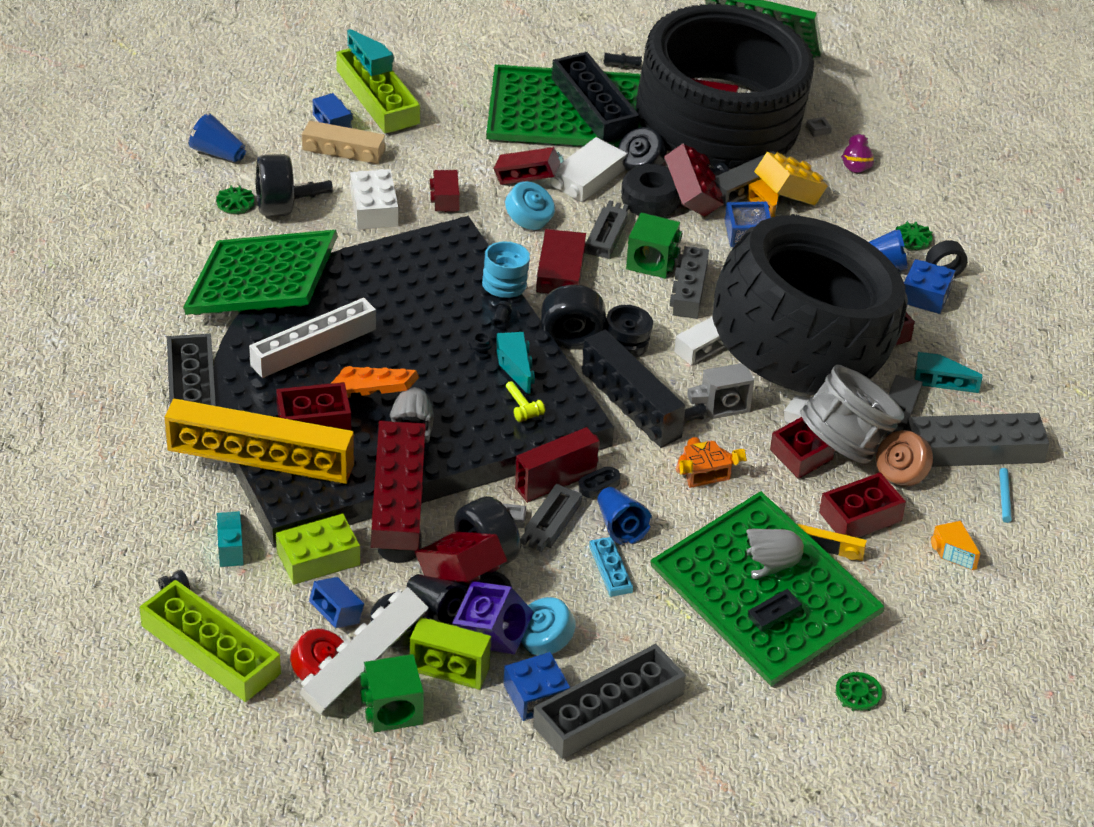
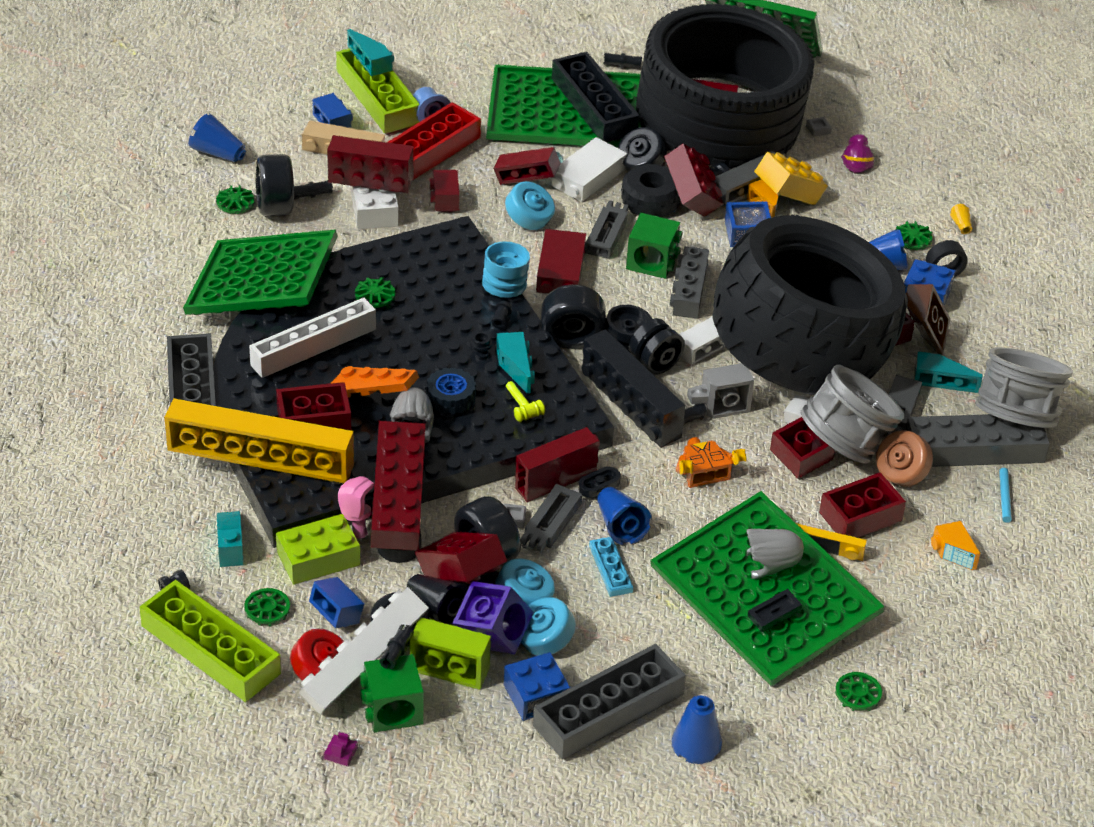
none -> green wheel [244,588,290,627]
none -> magenta tile [324,731,358,767]
none -> dark red brick [327,135,413,193]
none -> bright pink piece [338,477,374,539]
none -> green wheel [355,277,395,308]
none -> black pin [380,624,414,669]
none -> red brick [388,102,481,180]
none -> medium blue piece [413,87,451,122]
none -> black wheel [426,367,476,414]
none -> medium azure wheel [495,559,555,605]
none -> black wheel [629,318,685,375]
none -> blue cone [672,695,722,764]
none -> reddish brown slope [906,284,950,355]
none -> yellow cone [950,204,973,234]
none -> light grey wheel [975,347,1073,428]

